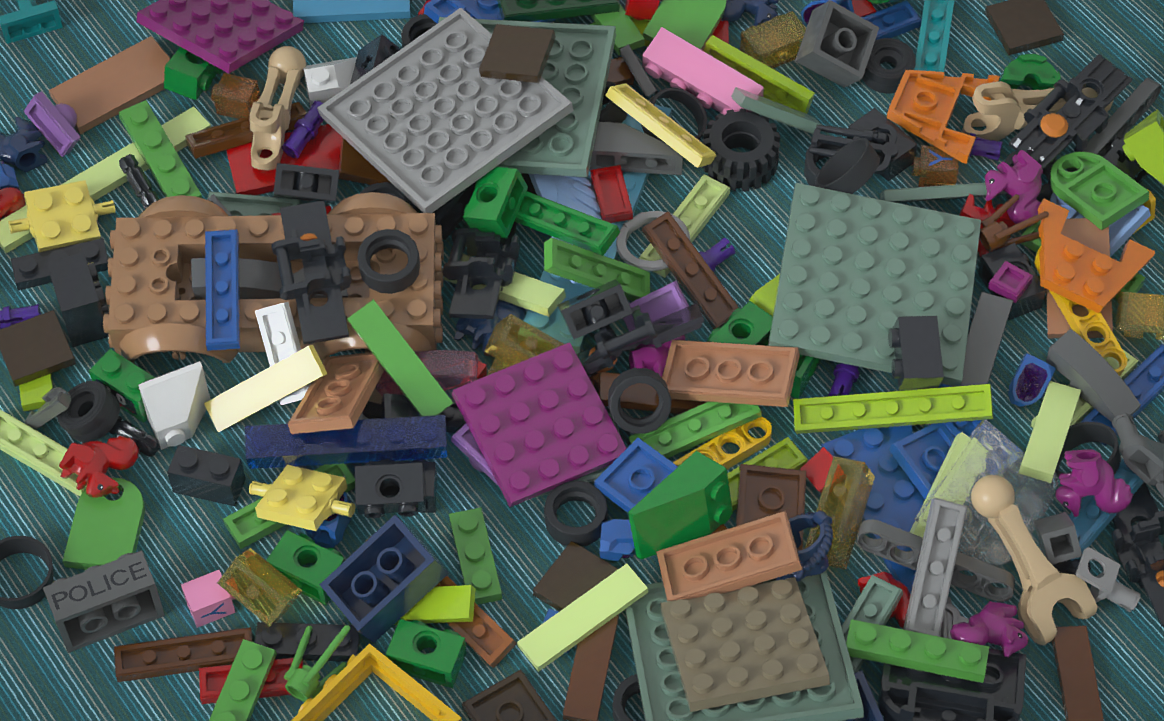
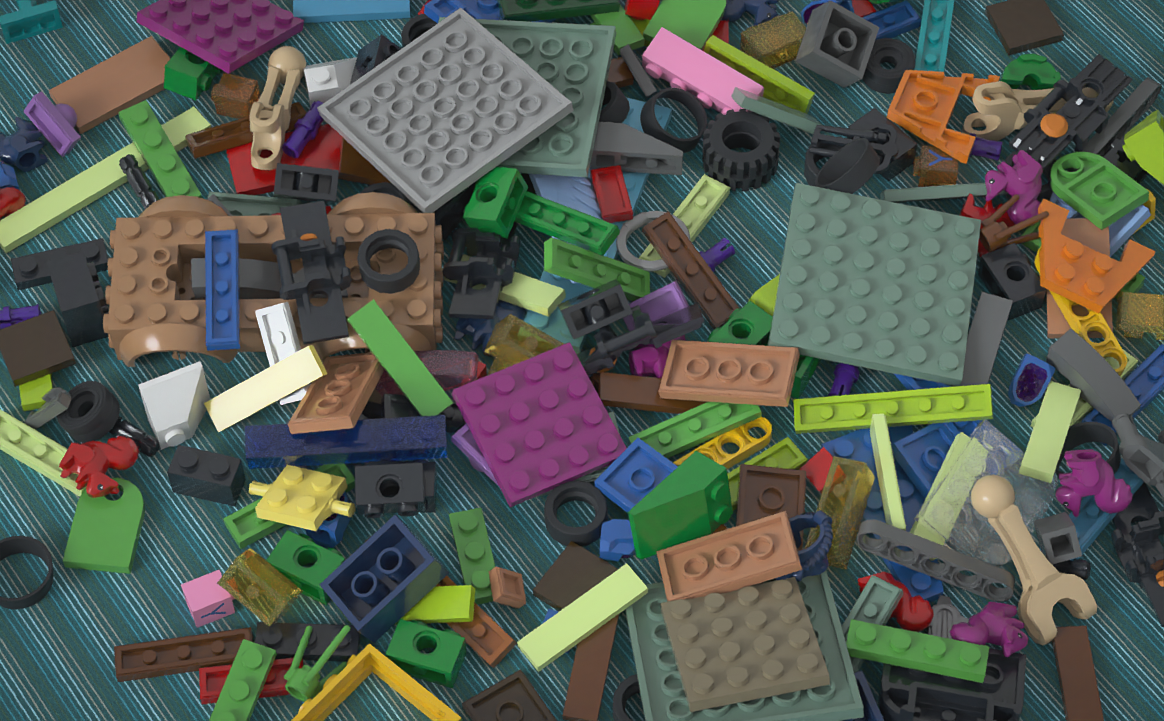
light yellow plate [8,180,116,252] -> none
dark grey brick [43,550,165,653] -> none
green brick [89,349,156,423] -> none
dark brown tile [479,24,556,83] -> none
light yellow tile [605,83,716,168] -> none
black tyre [608,368,671,434] -> none
black brick [888,316,944,390] -> none
light grey tile [903,498,967,636] -> none
magenta tile [988,261,1033,303] -> none
light grey bracket [1076,547,1141,612] -> none
none -> nougat tile [489,566,526,609]
none -> yellowish green tile [870,413,906,531]

